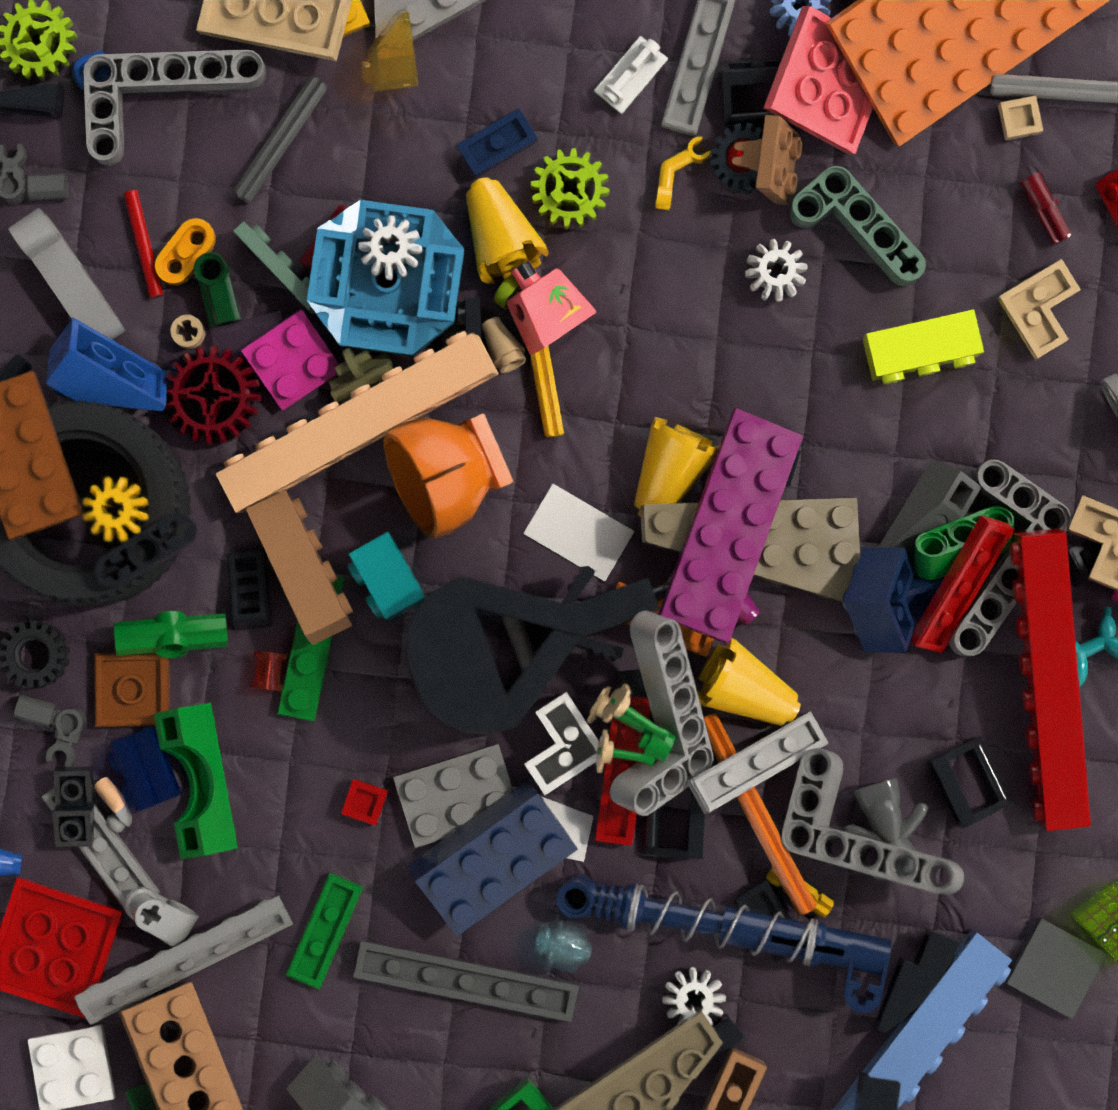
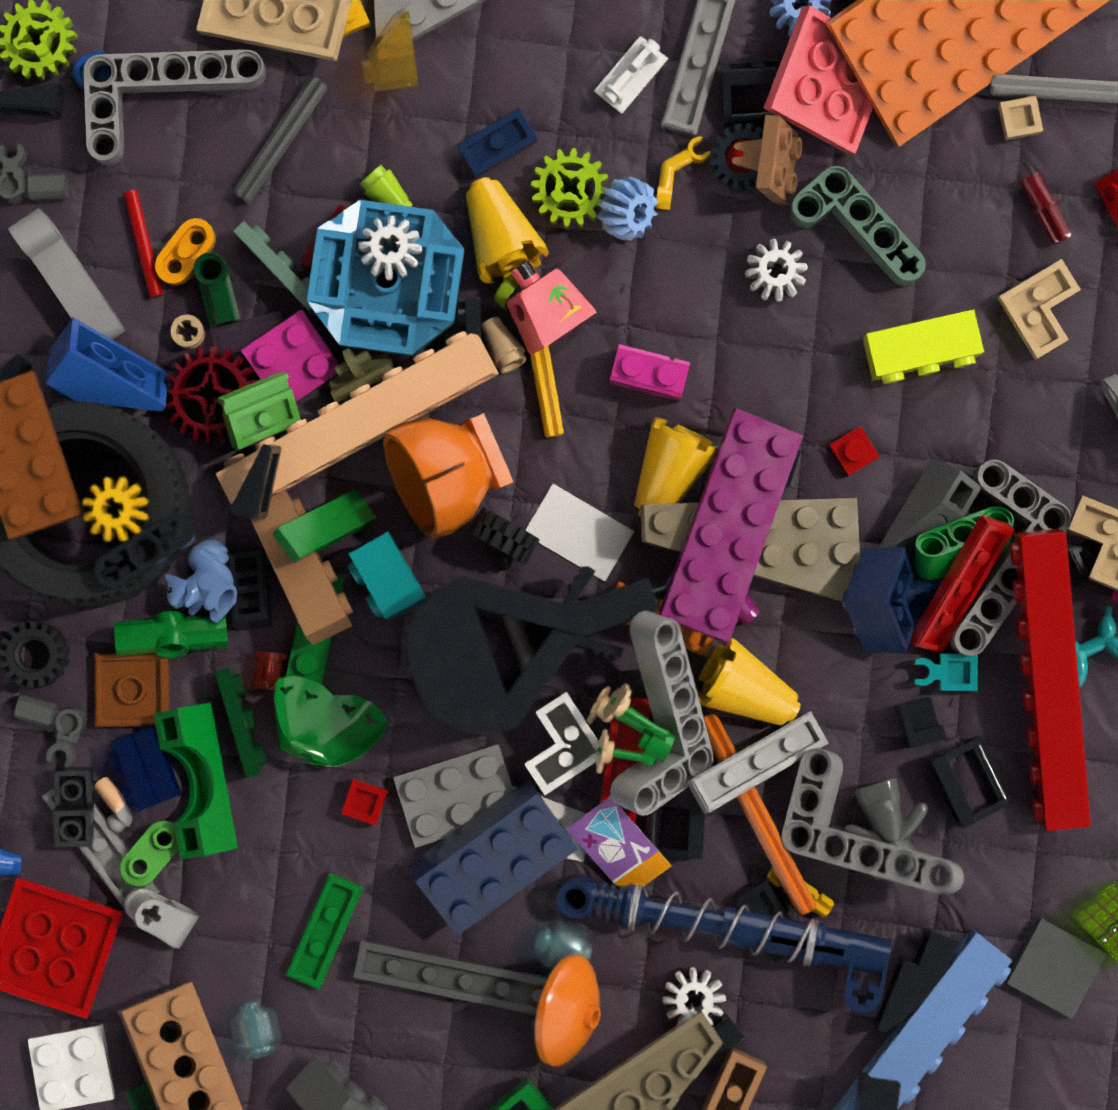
light grey plate [74,896,293,1025] -> none
none -> bright green plate [119,821,179,888]
none -> medium blue animal [165,539,237,623]
none -> dark green plate [215,667,268,778]
none -> bright green plate [217,371,301,450]
none -> black slope [229,444,282,519]
none -> clear light blue head [230,1001,282,1060]
none -> green tile [273,489,377,564]
none -> green piece [274,676,389,769]
none -> lime cone [360,165,413,207]
none -> black tyre [468,507,540,565]
none -> orange dish [535,954,601,1067]
none -> sticker [566,796,672,889]
none -> light blue gear [597,177,658,241]
none -> dark pink brick [609,344,690,402]
none -> red plate [828,426,880,477]
none -> black panel [895,697,947,749]
none -> teal plate [913,654,978,691]

